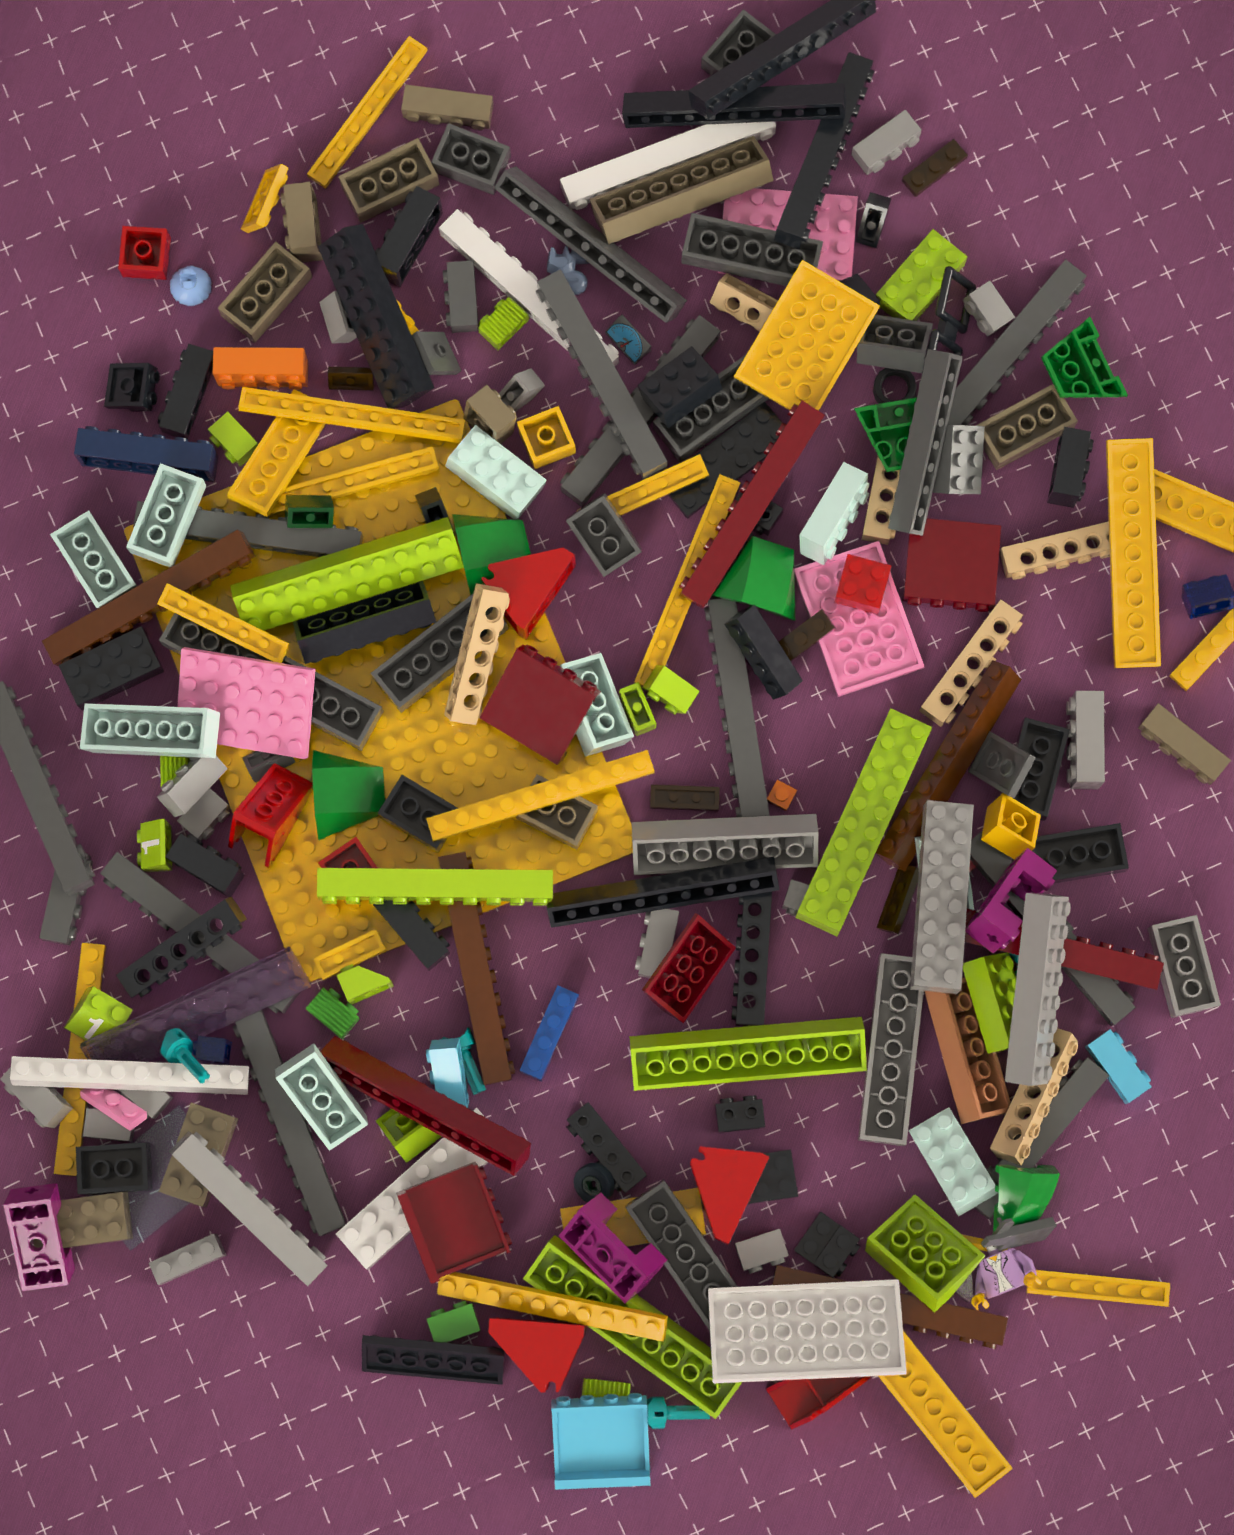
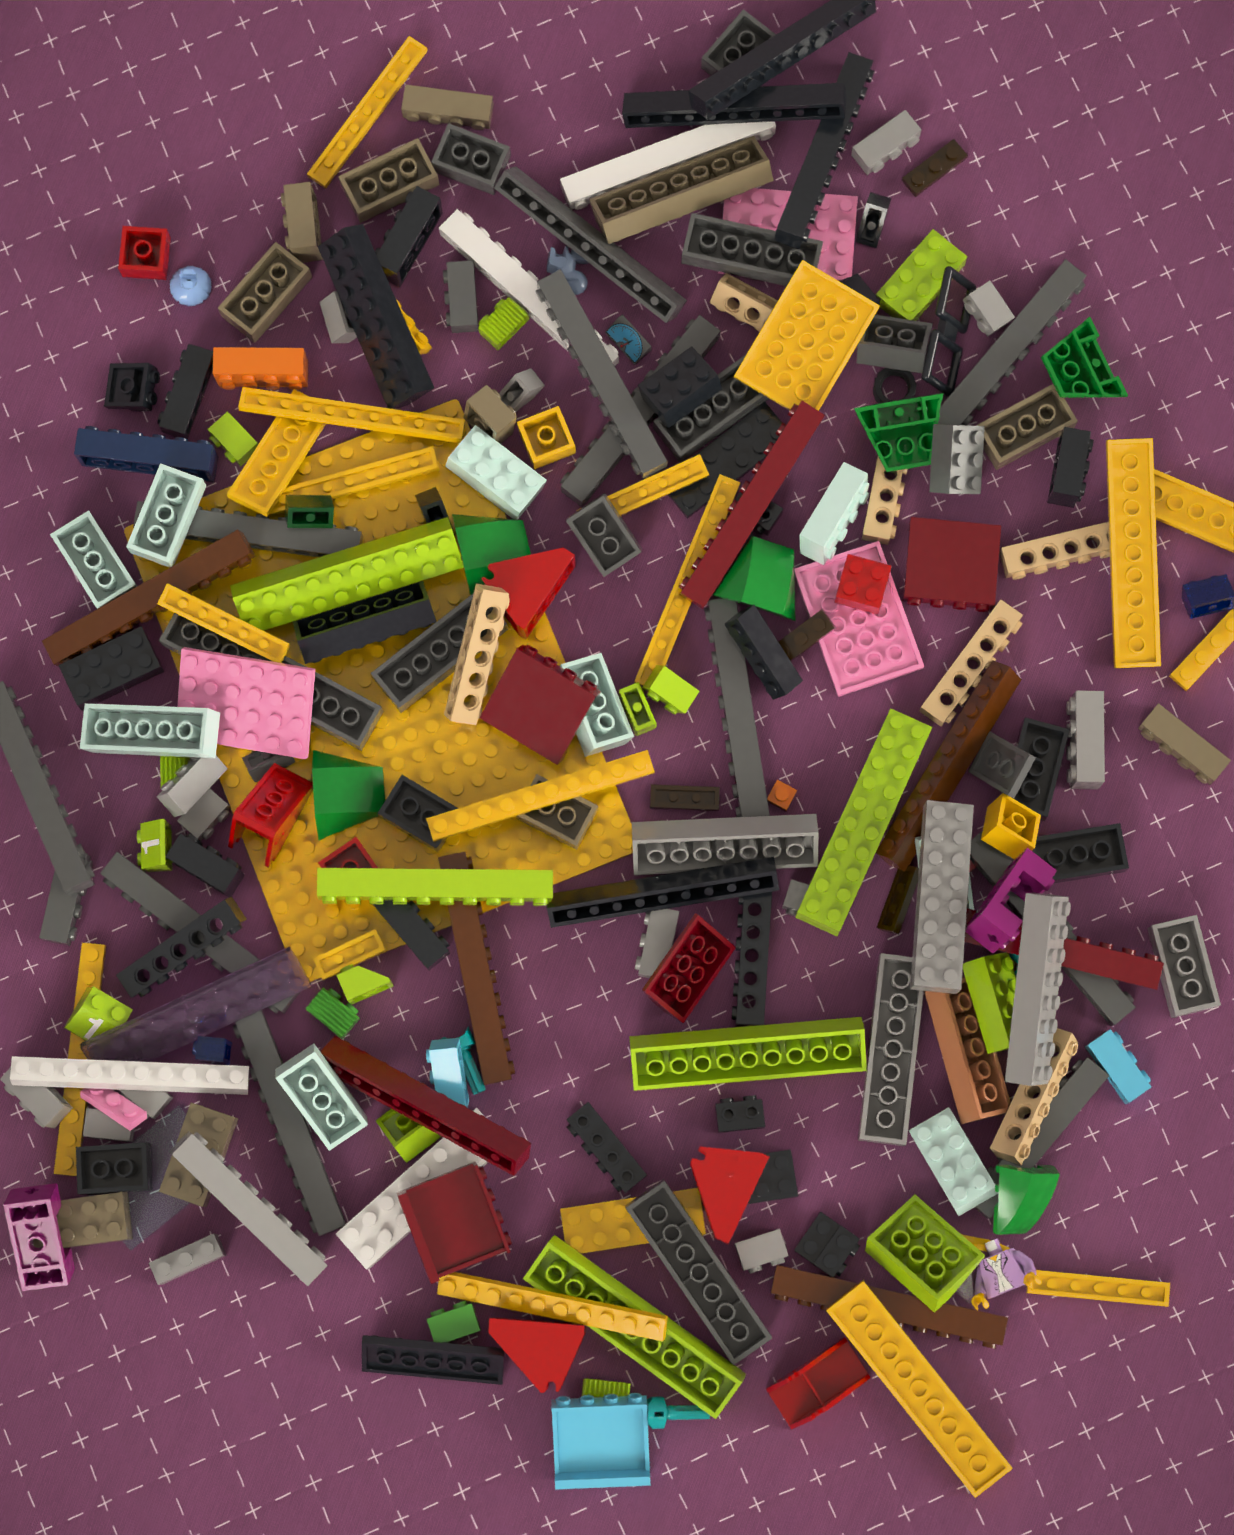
teal piece [160,1028,210,1083] -> none
yellow plate [241,164,288,233] -> none
dark brown plate [327,366,374,391] -> none
dark grey plate [412,331,461,375] -> none
blue arch [520,985,579,1082] -> none
magenta plate [559,1193,667,1303] -> none
black bush [574,1162,615,1203] -> none
white plate [708,1279,906,1383] -> none
dark grey brick [888,349,963,536] -> none
dark grey piece [981,1217,1057,1251] -> none

